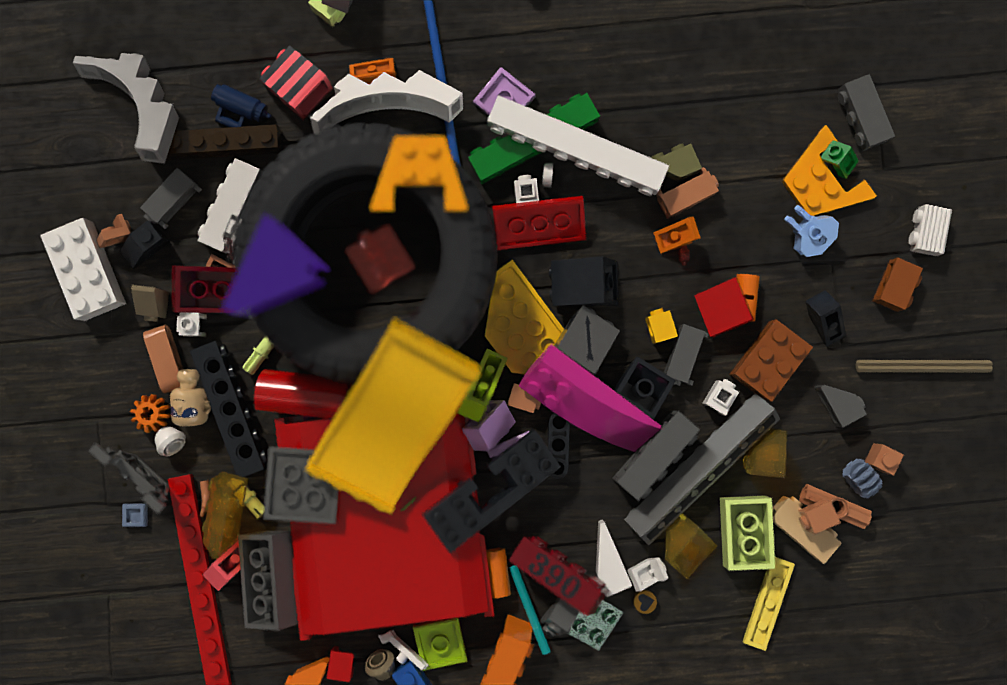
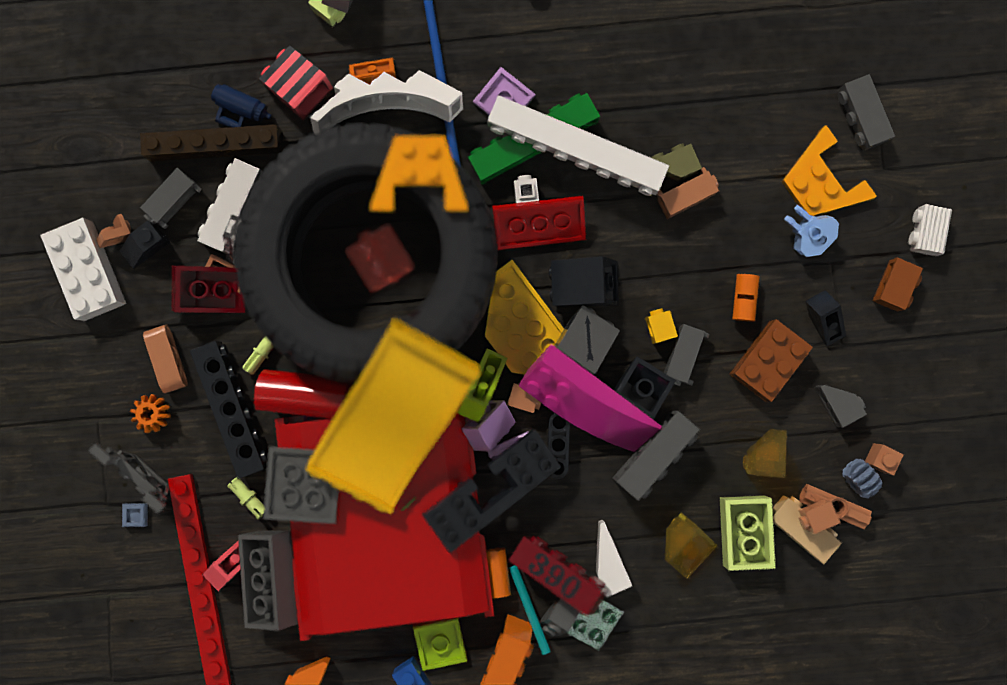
light grey arch [73,53,179,163] -> none
dark tan slope [131,285,169,322] -> none
white cone [154,427,186,456] -> none
tan piece [170,369,211,426] -> none
white window [177,312,207,337] -> none
nougat bar [199,480,221,517] -> none
clear yellow slope [202,471,248,559] -> none
dark purple ladder [222,215,330,318] -> none
red panel [327,646,354,682] -> none
dark tan cone [365,649,395,680] -> none
white piece [379,630,429,670] -> none
white tile [542,163,553,188] -> none
dark grey brick [624,393,780,545] -> none
white bracket [627,558,668,591] -> none
pearl gold tile [633,589,657,614] -> none
orange slope [653,217,701,253] -> none
clear red piece [679,246,690,265] -> none
red tile [694,277,754,337] -> none
white window [702,379,739,416] -> none
light yellow tile [742,557,795,651] -> none
green bracket [821,140,859,179] -> none
dark tan axle [856,360,993,373] -> none

